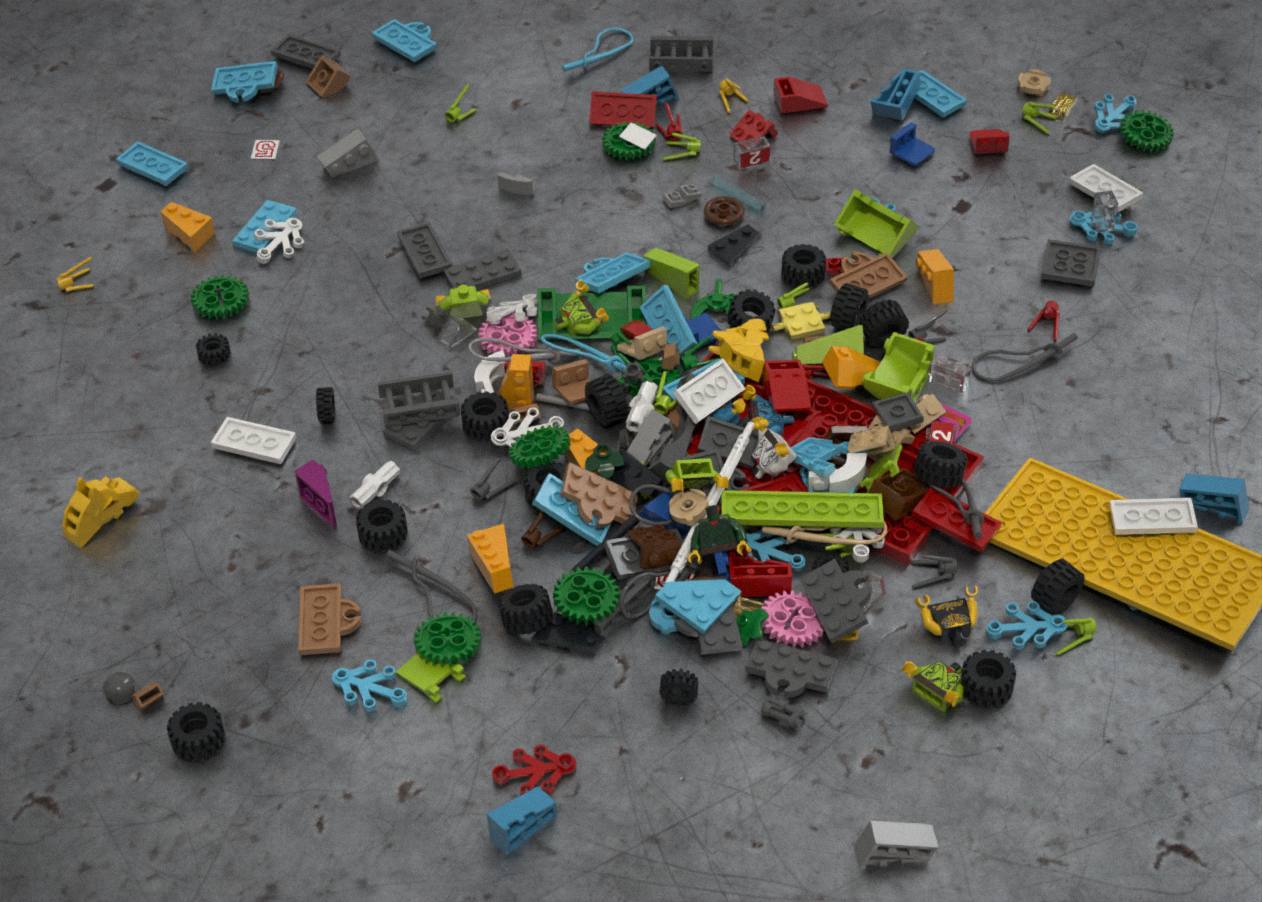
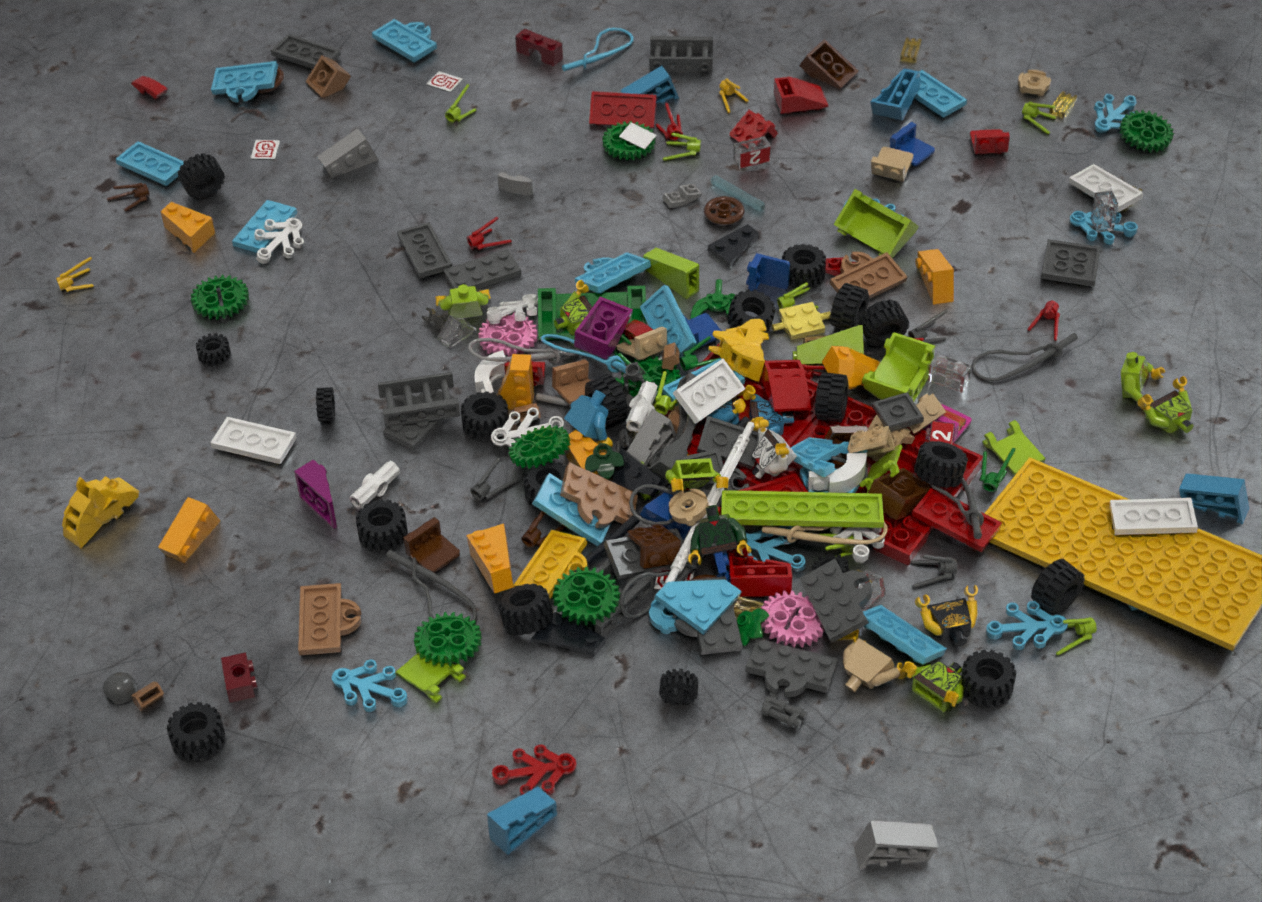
none -> reddish brown plant [107,182,150,212]
none -> red slope [131,76,168,99]
none -> light orange wedge [158,497,220,563]
none -> black tyre [178,153,225,199]
none -> dark red brick [221,652,257,703]
none -> reddish brown bracket [403,517,460,573]
none -> white sticker [427,71,463,92]
none -> red plant [467,217,512,250]
none -> yellow plate [514,530,589,599]
none -> dark red arch [515,28,563,67]
none -> dark azure torso [564,390,613,448]
none -> magenta slope [574,297,633,360]
none -> blue bracket [746,253,790,291]
none -> reddish brown slope [799,39,859,89]
none -> black tyre [815,372,849,422]
none -> tan torso [843,637,907,693]
none -> medium azure plate [863,605,947,664]
none -> tan bracket [871,147,913,181]
none -> clear yellow tile [900,37,922,62]
none -> green plant [979,448,1016,493]
none -> lime flag [982,420,1046,476]
none -> lime torso [1121,352,1165,410]
none -> torso [1137,376,1194,433]

